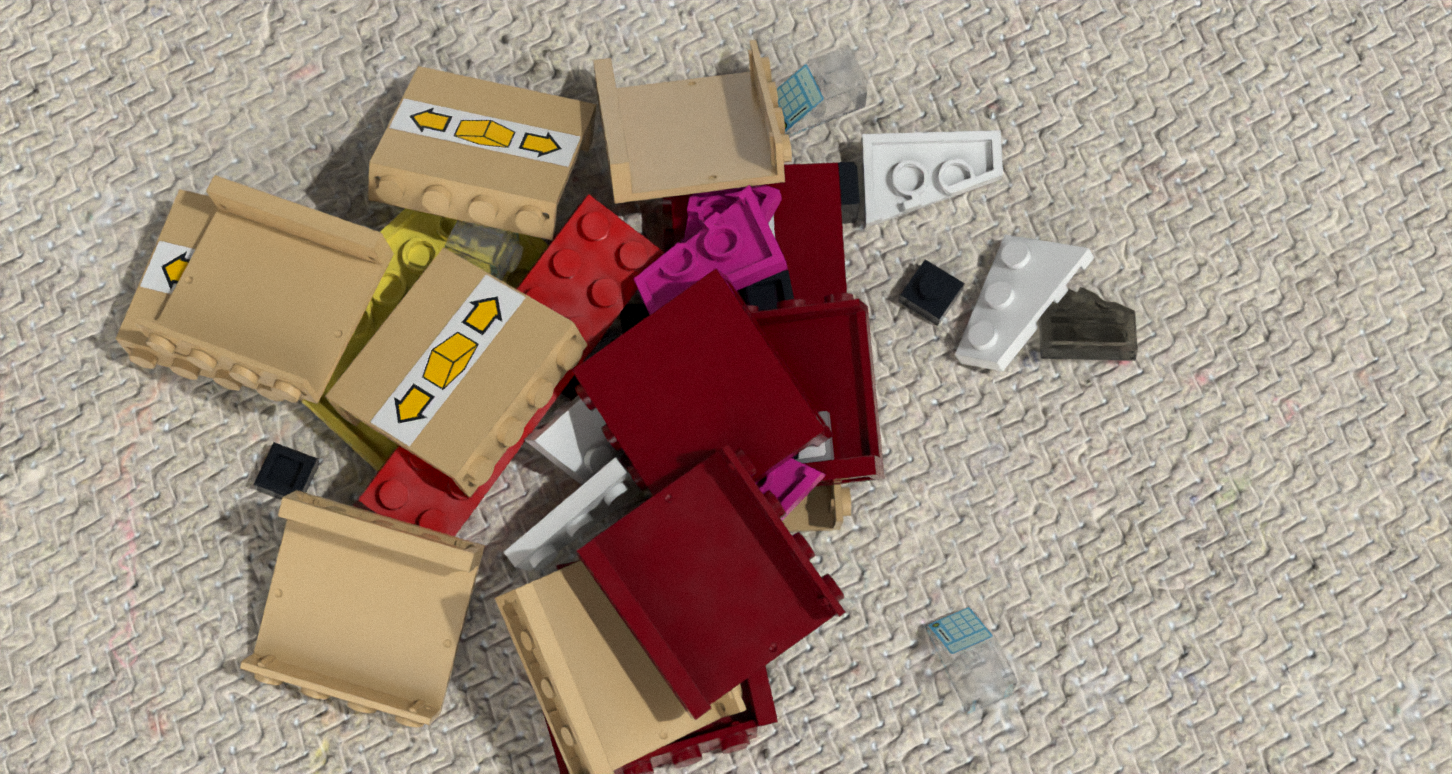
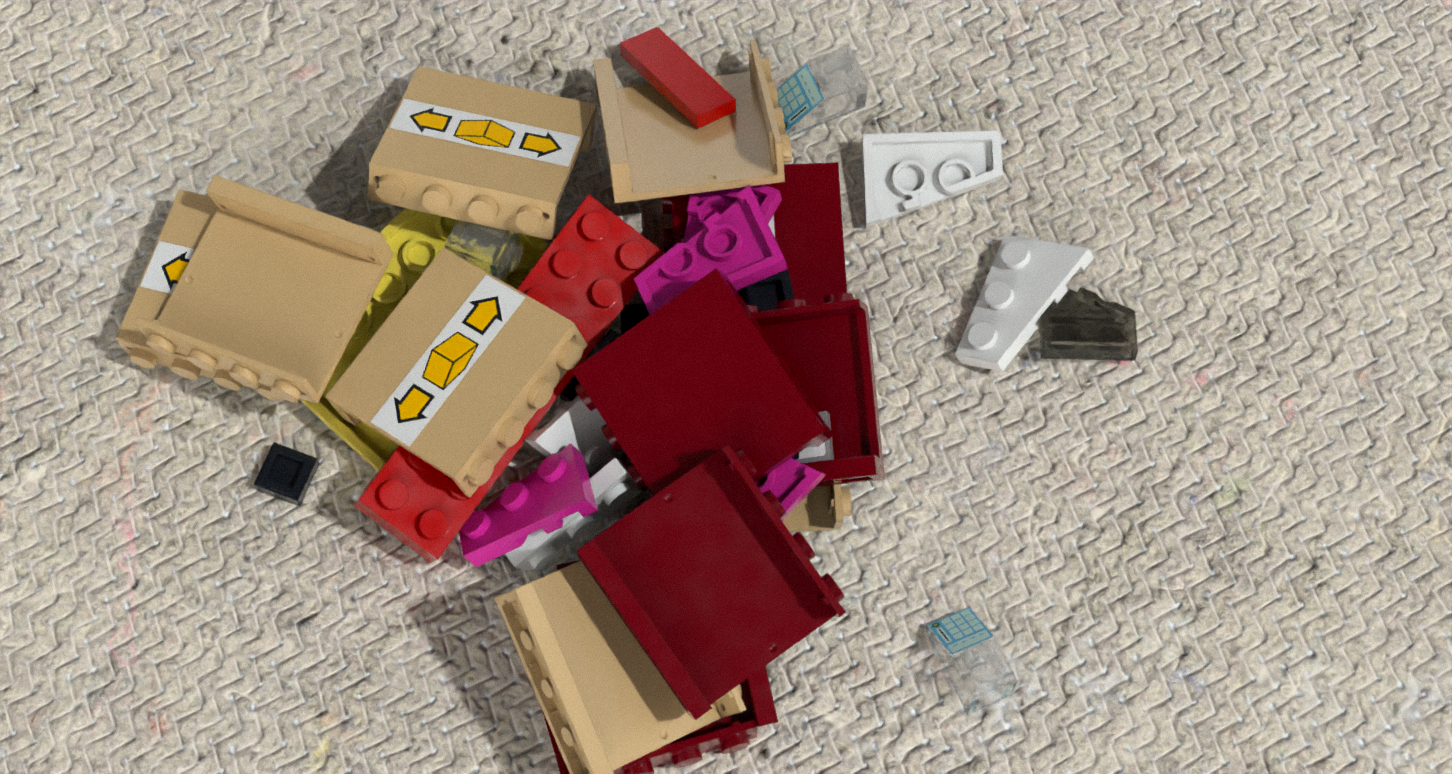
tan panel [240,490,485,728] -> none
black tile [838,162,860,224] -> none
black plate [899,259,965,326] -> none
none -> dark pink wing [459,444,598,567]
none -> red tile [620,27,736,129]

